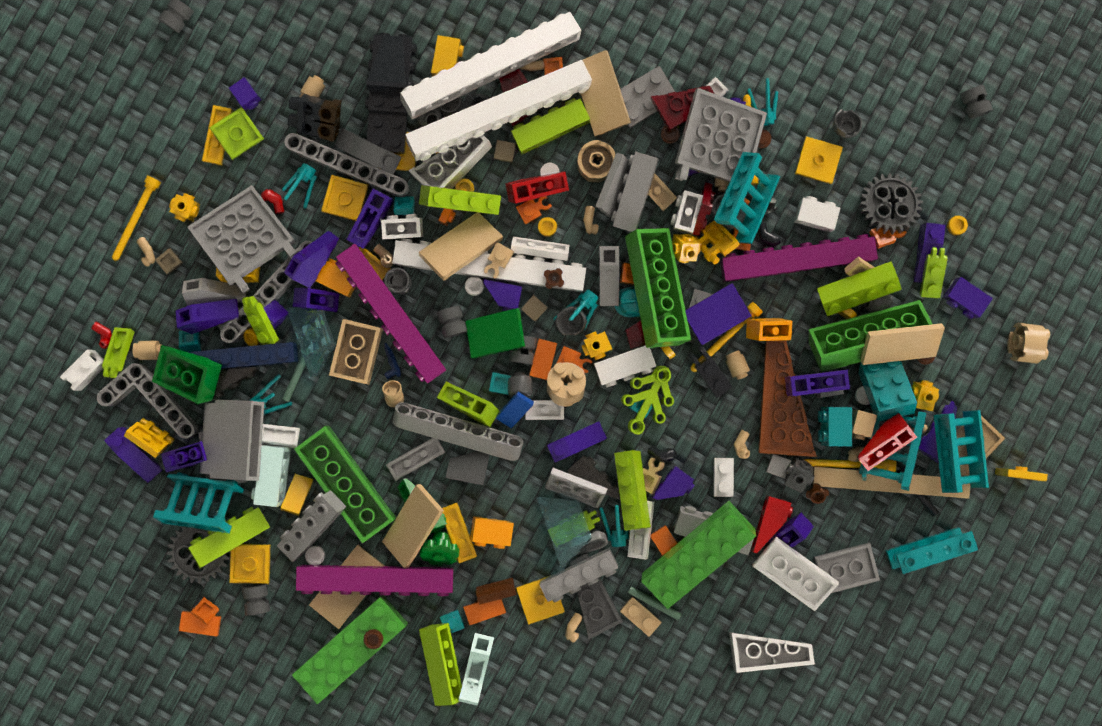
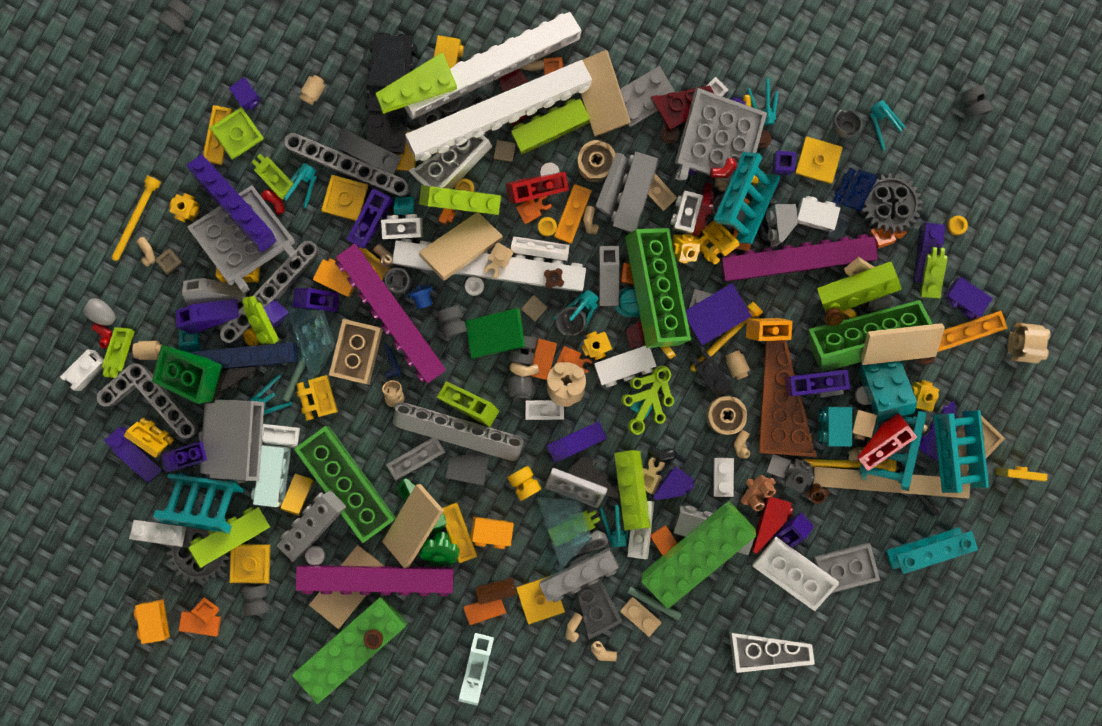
dark purple slope [284,231,339,288] -> none
hips [288,94,342,142] -> none
lime brick [419,623,462,706] -> none
teal plate [440,609,465,633] -> none
dark purple slope [484,279,522,311] -> none
teal plate [489,372,512,395] -> none
blue tile [496,392,534,428] -> none
none -> light grey animal [83,298,115,325]
none -> white plate [129,520,186,547]
none -> light orange brick [134,599,170,644]
none -> dark purple brick [186,154,277,253]
none -> lime hinge [252,153,293,200]
none -> yellow plate [296,375,338,421]
none -> lime wing [376,52,457,114]
none -> blue piece [407,285,433,309]
none -> yellow wheel [507,465,542,501]
none -> tan arm [510,362,539,377]
none -> light orange tile [554,184,592,244]
none -> tan arm [591,641,617,662]
none -> tan brick [706,396,747,435]
none -> red arm [710,158,737,178]
none -> nougat hips [740,475,776,511]
none -> light grey slope [766,204,798,247]
none -> dark purple brick [772,151,796,175]
none -> reddish brown plate [824,308,844,326]
none -> clear blue plate [832,168,878,211]
none -> teal plant [870,100,905,151]
none -> light orange tile [938,311,1008,352]

